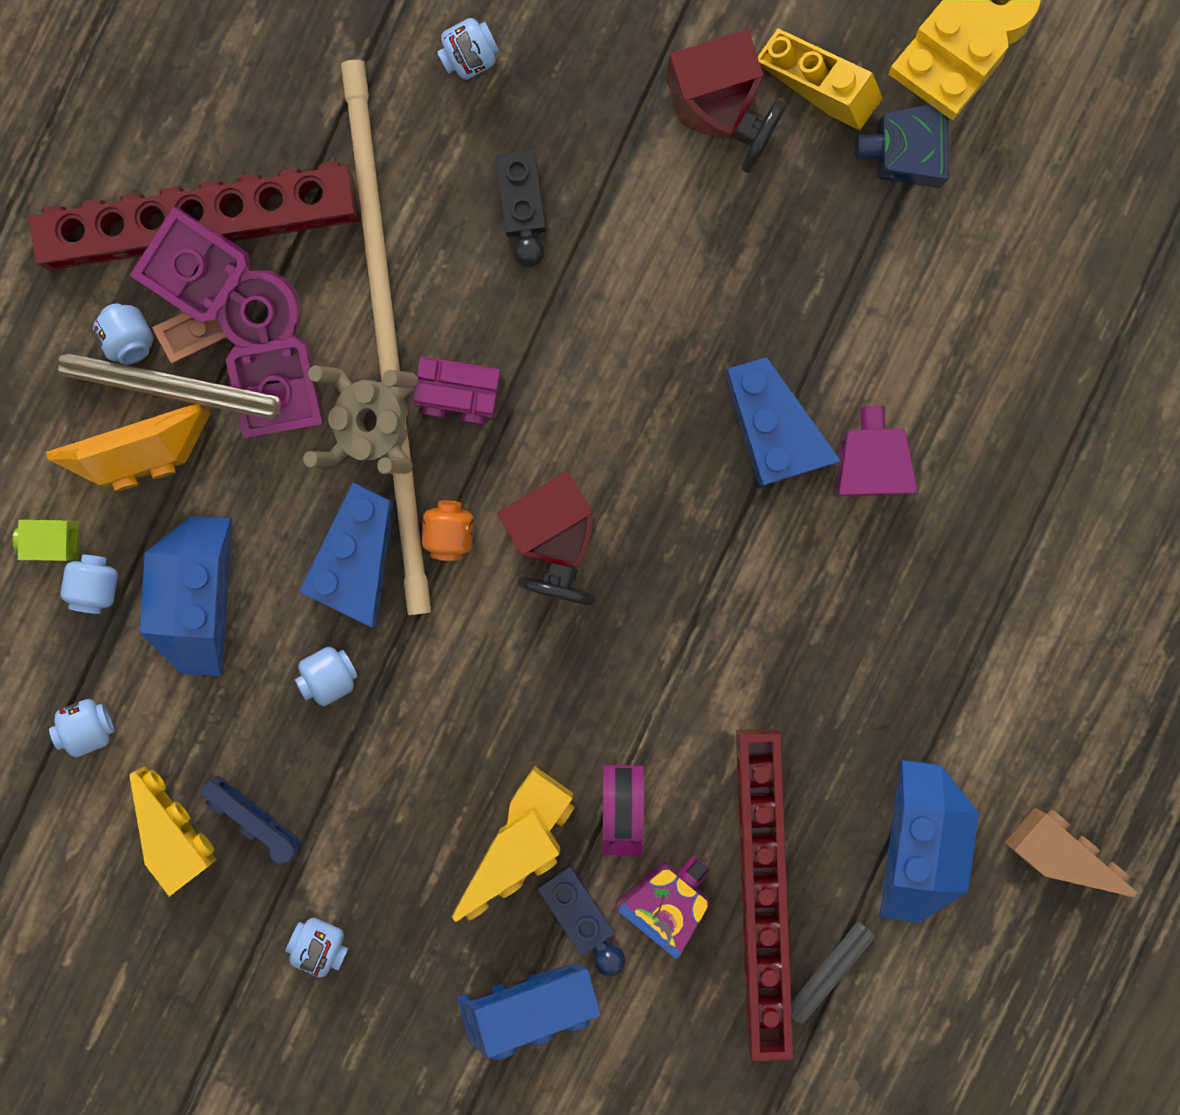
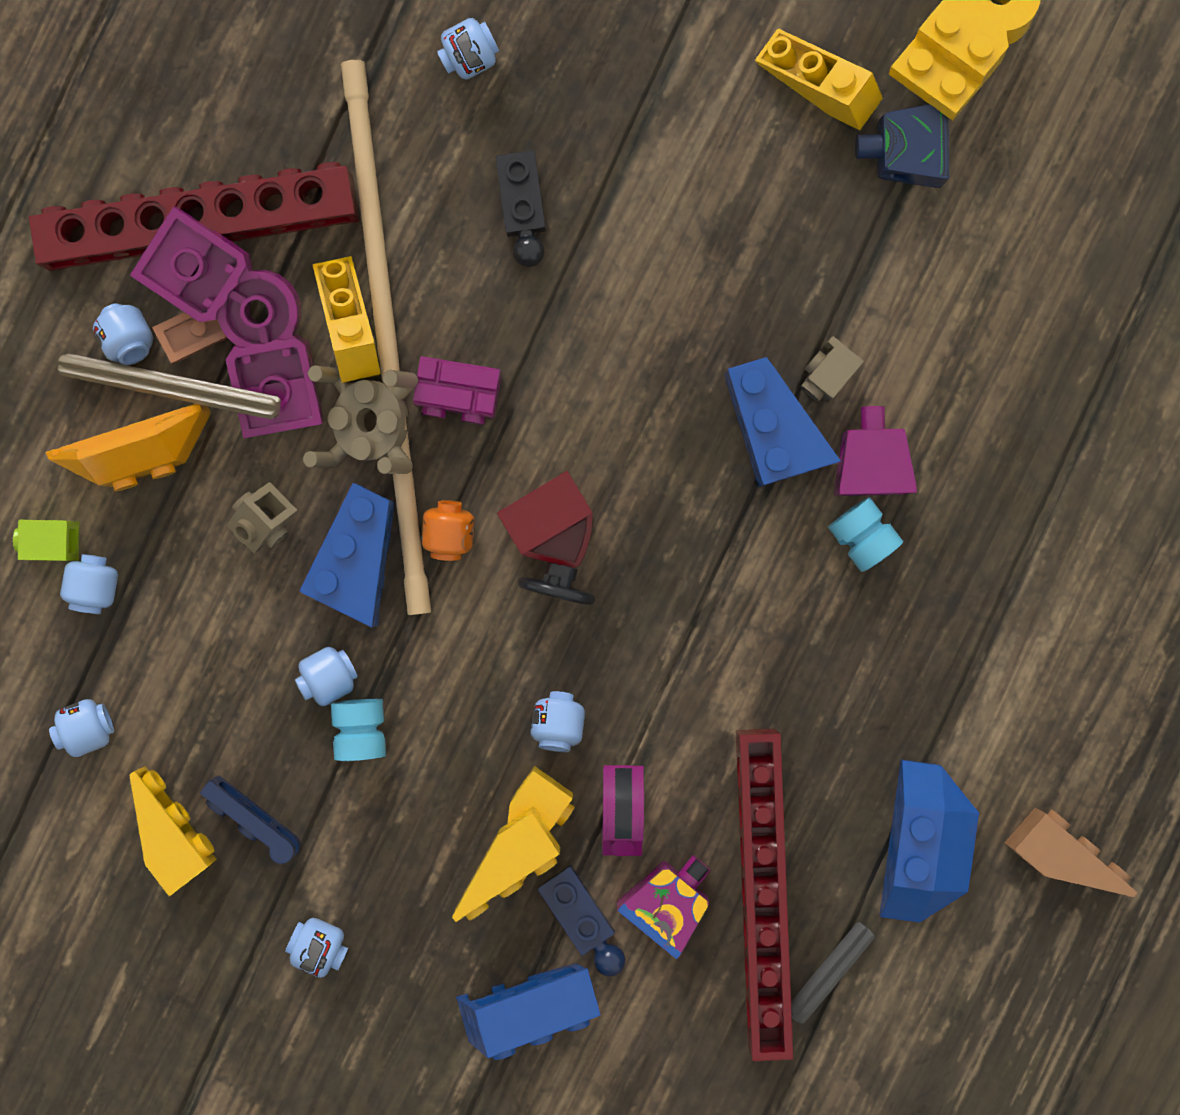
blue wedge [140,516,232,676] -> none
dark red piece [666,28,786,173] -> none
none -> dark tan brick [226,482,298,554]
none -> yellow slope [312,256,381,383]
none -> medium azure wheel [331,699,386,761]
none -> light blue head [531,691,585,752]
none -> dark tan brick [800,336,864,402]
none -> medium azure wheel [827,497,903,572]

